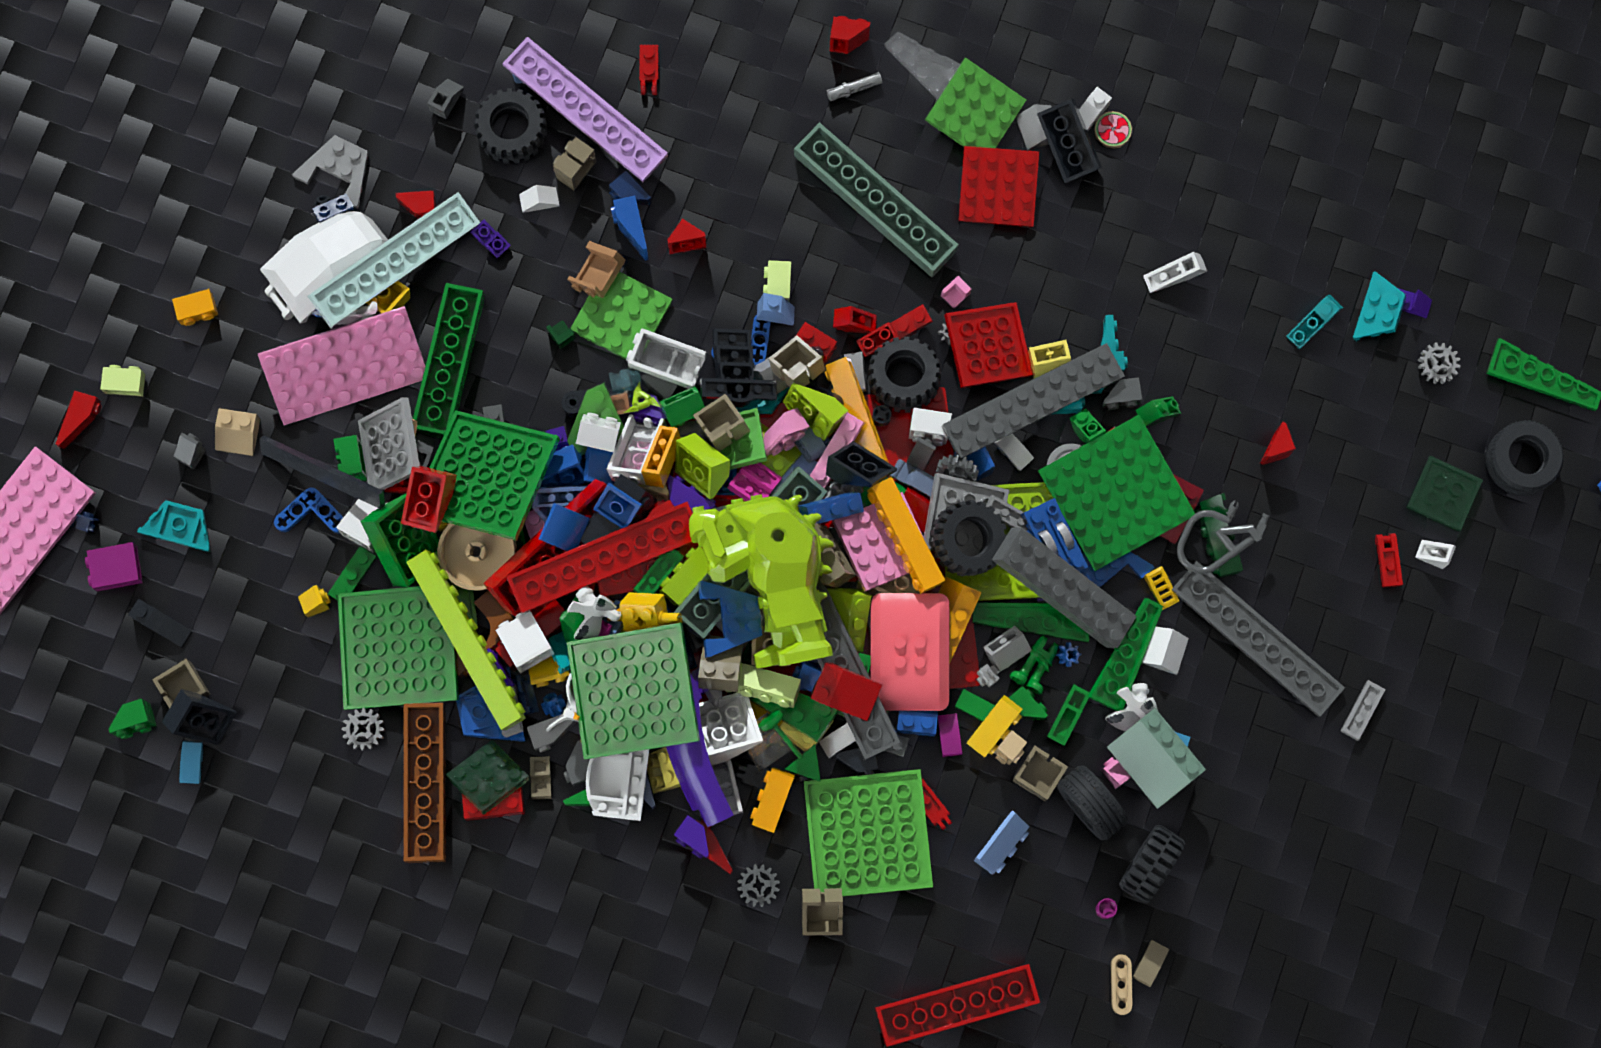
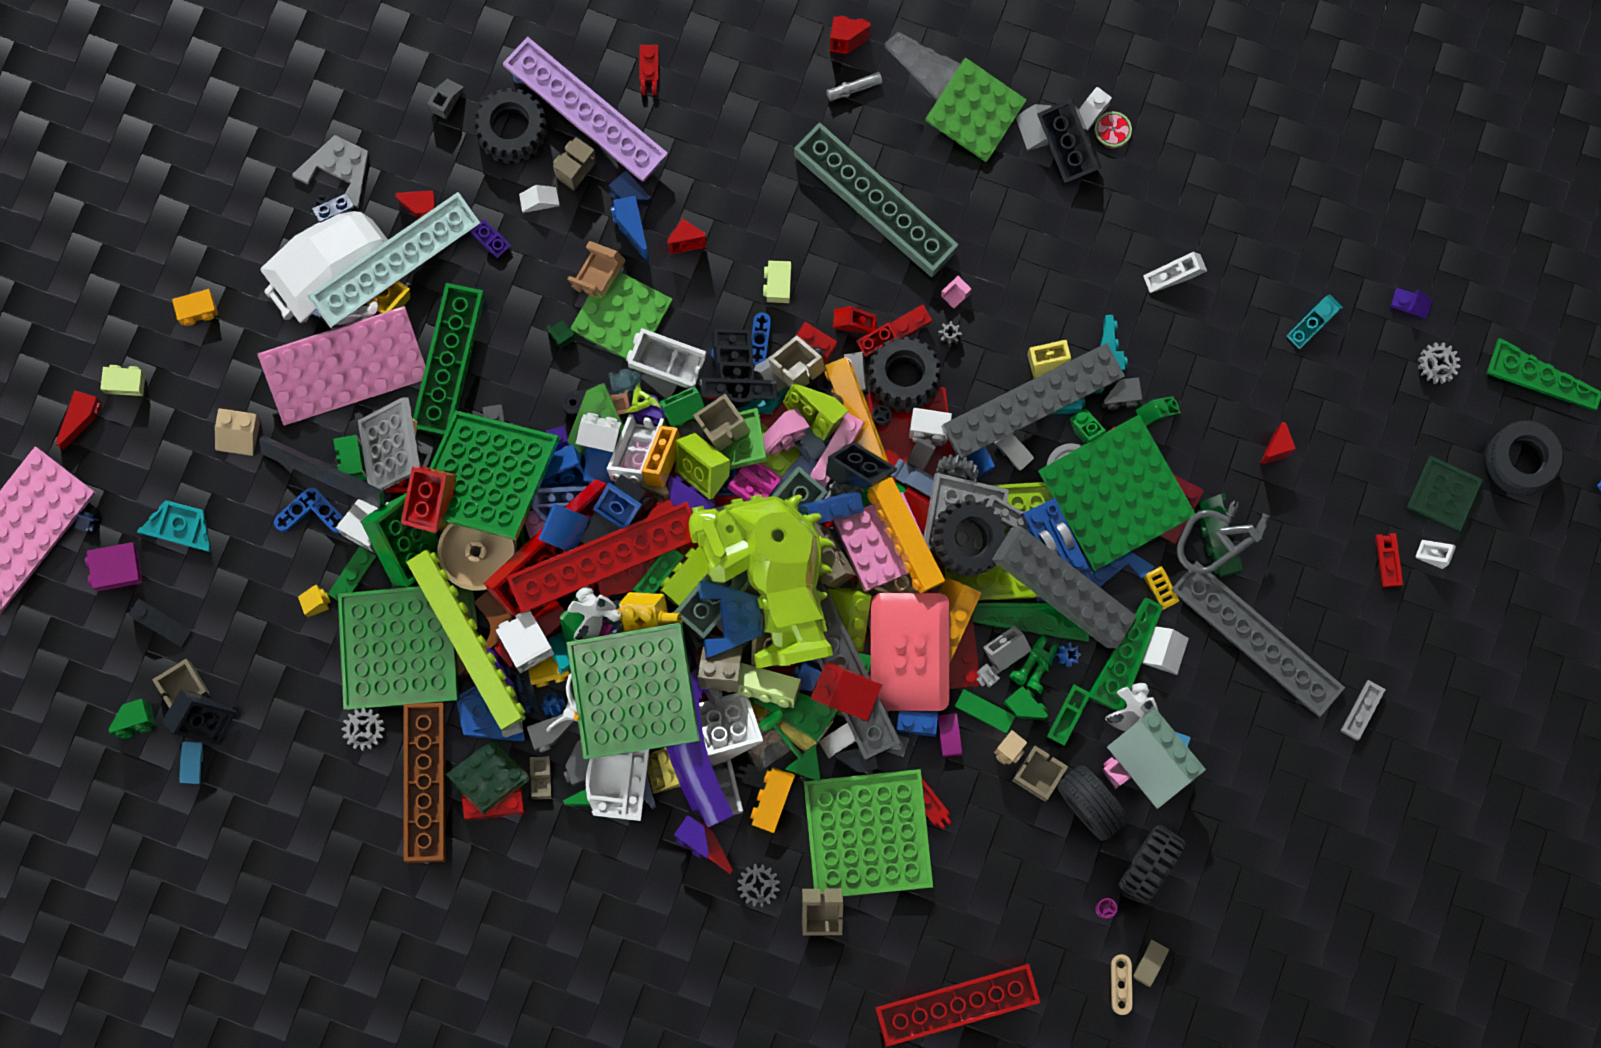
dark grey slope [174,433,206,469] -> none
medium blue slope [757,293,795,326] -> none
red plate [944,302,1033,388] -> none
red plate [958,146,1039,227] -> none
yellow brick [967,695,1023,757] -> none
light blue slope [974,811,1029,875] -> none
teal wing [1353,272,1406,341] -> none

